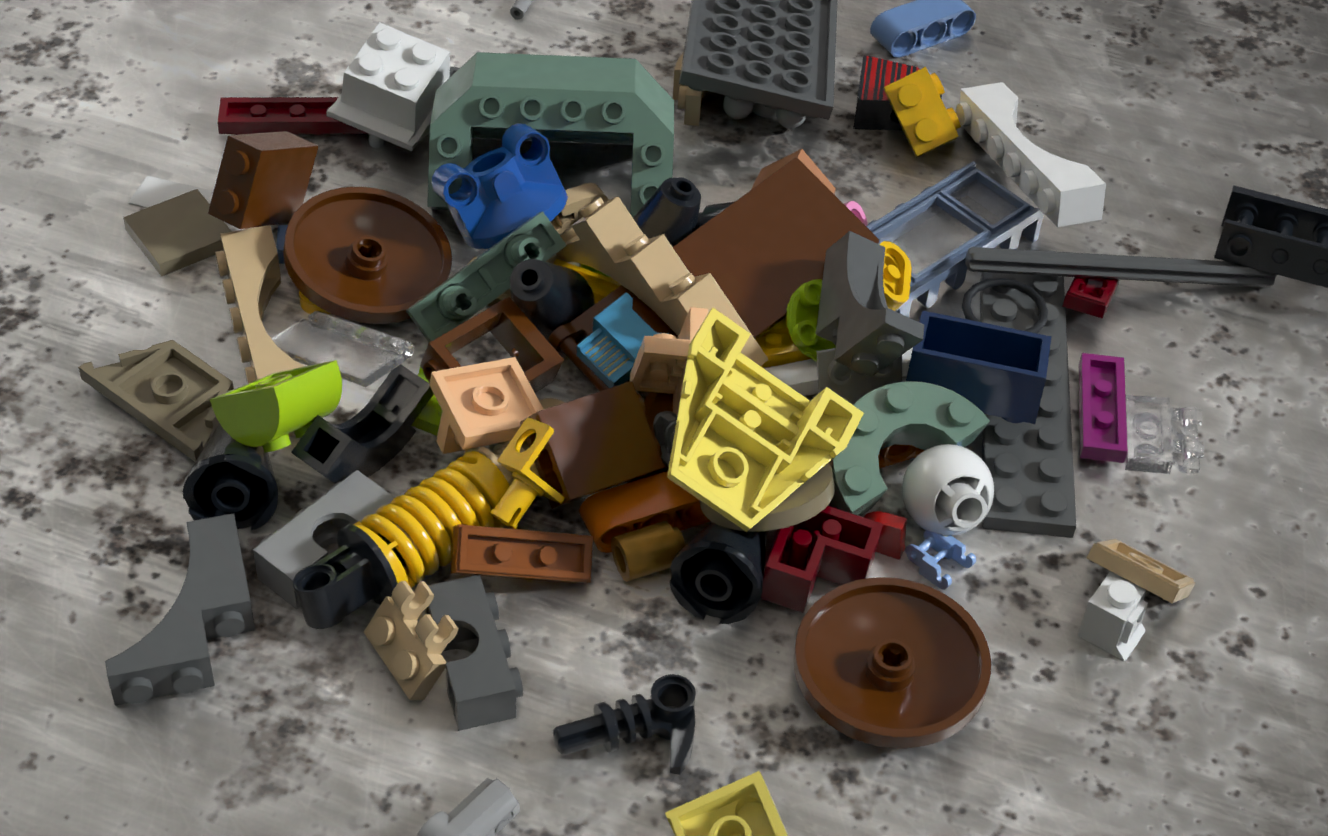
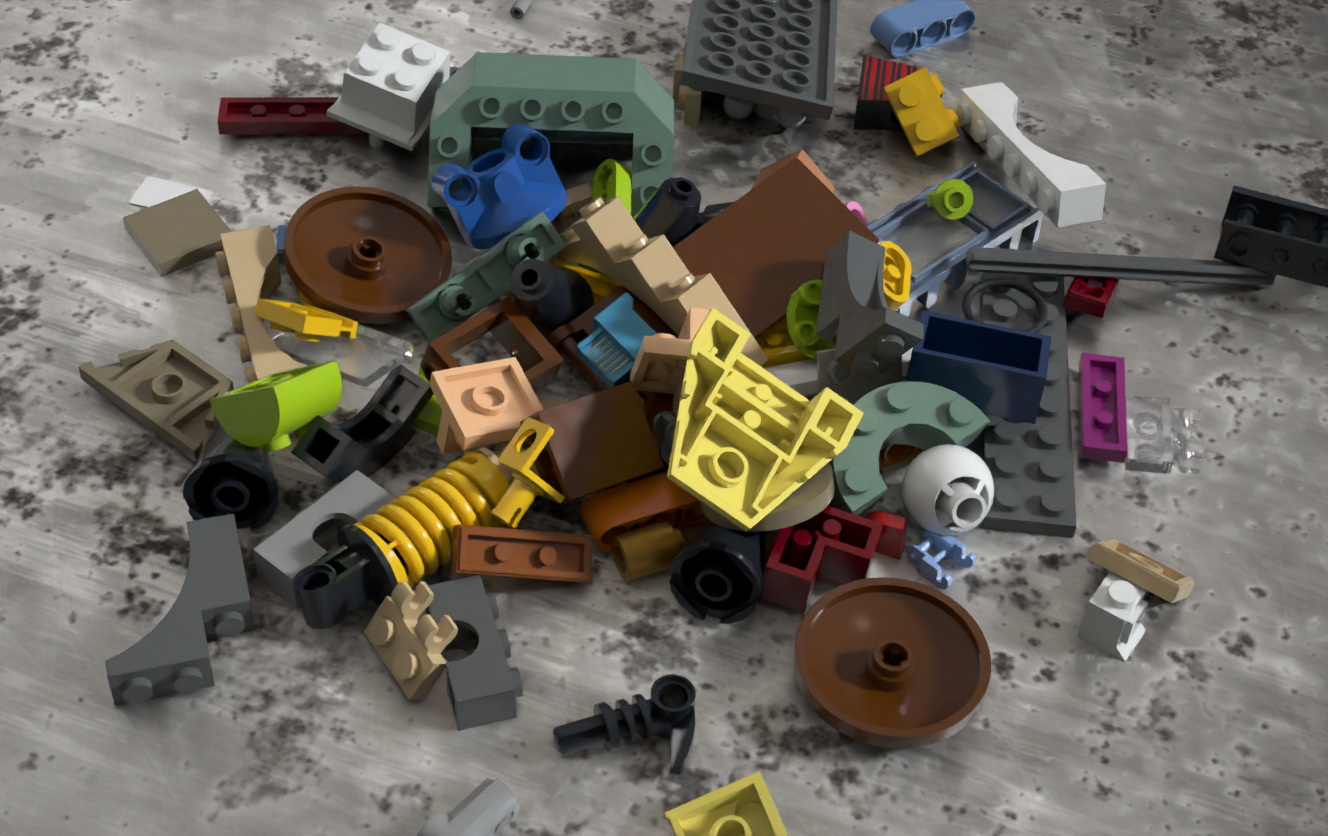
reddish brown brick [208,131,319,229] -> none
none -> yellow plate [255,298,358,342]
none -> lime beam [592,159,632,214]
none -> lime plate [926,179,973,220]

